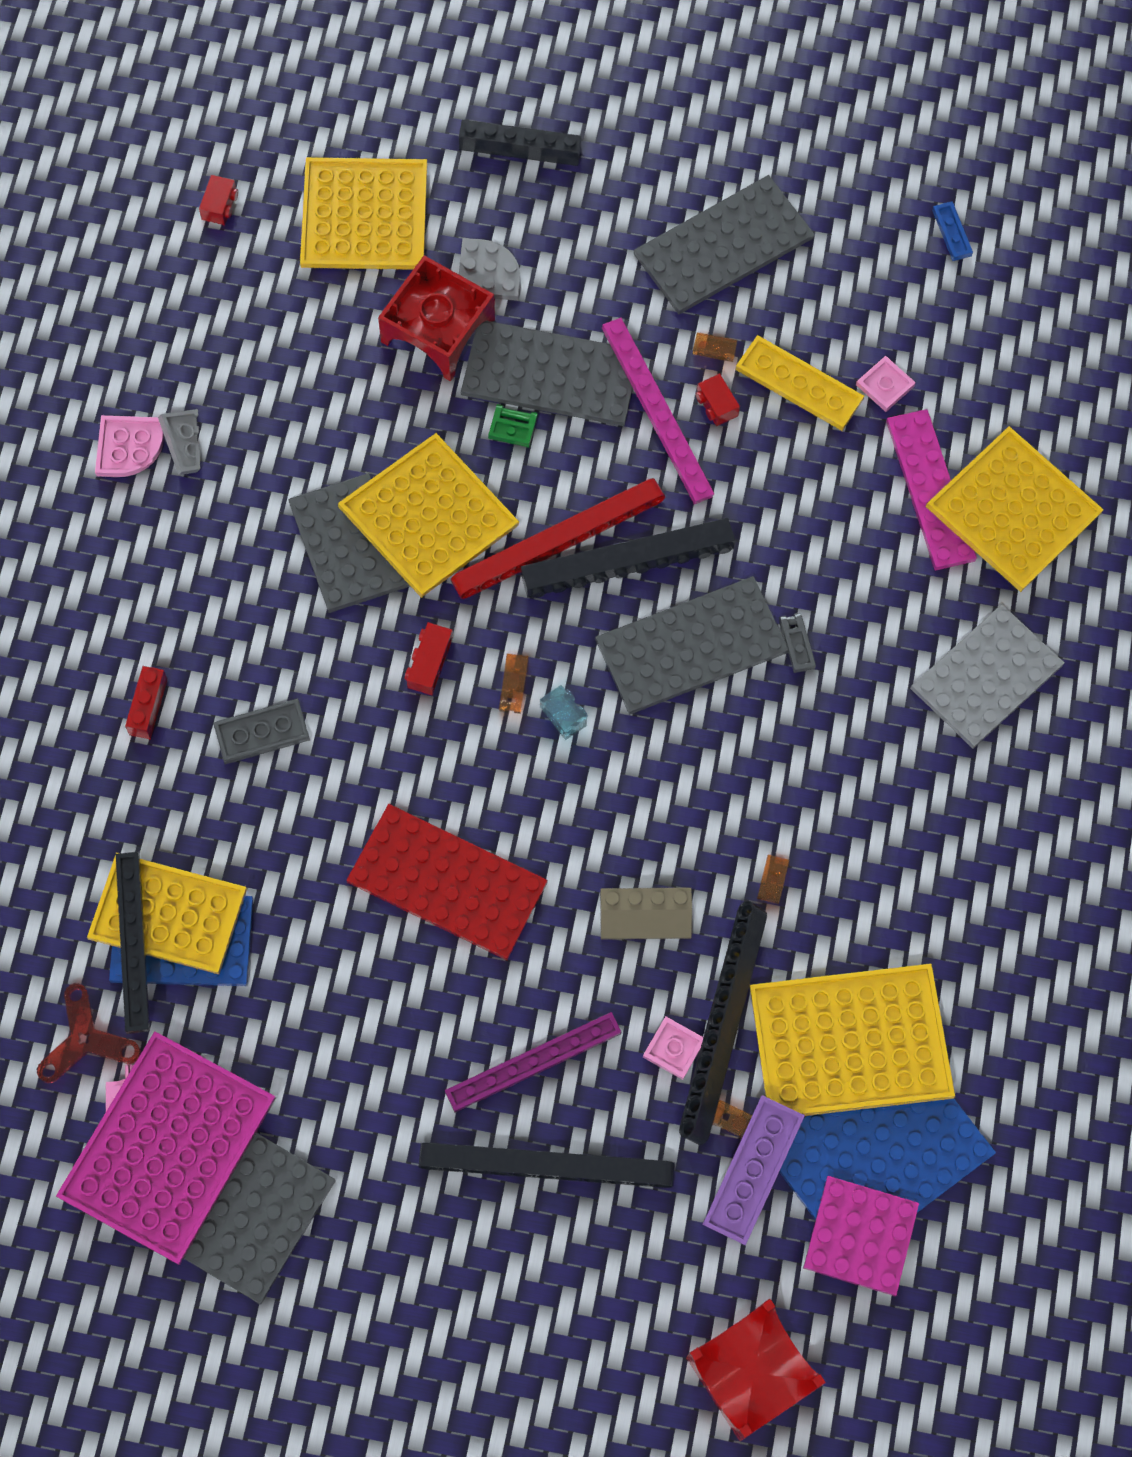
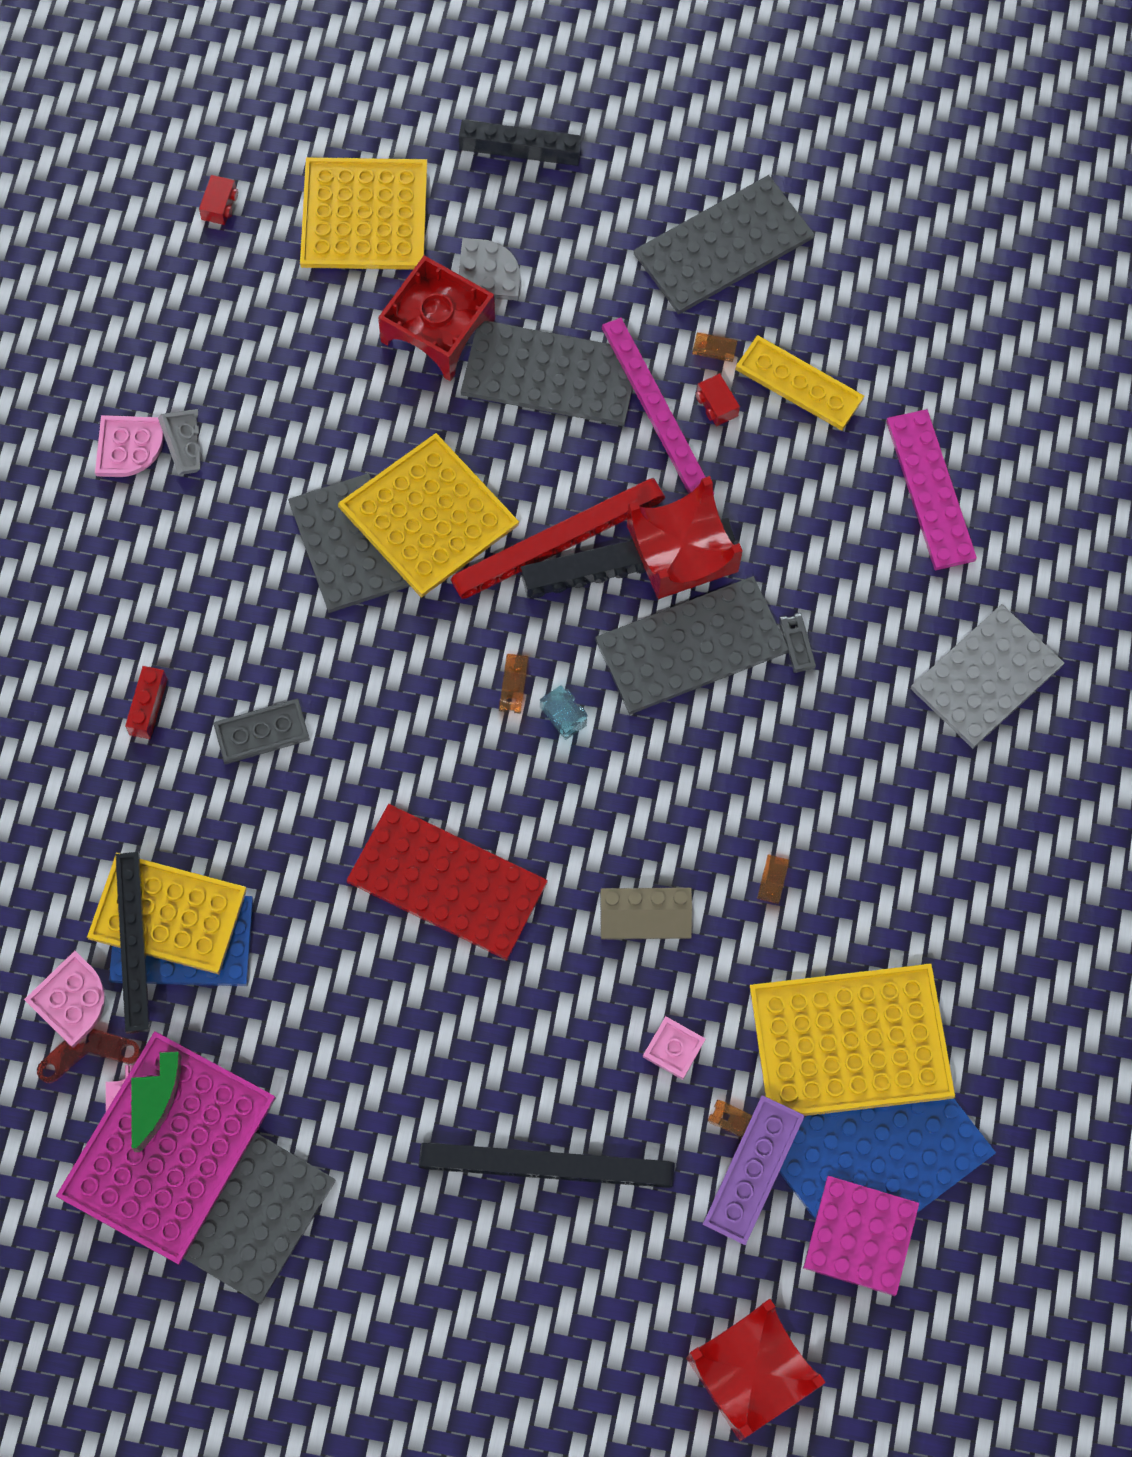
red brick [404,622,453,696] -> none
magenta plate [445,1012,622,1113] -> none
green plate [488,404,538,448] -> none
black beam [679,901,767,1145] -> none
bright pink plate [856,356,916,412] -> none
yellow plate [925,426,1104,592] -> none
blue plate [932,201,973,261] -> none
none -> bright pink plate [24,951,105,1048]
none -> green slope [131,1052,182,1152]
none -> red piece [627,476,743,599]

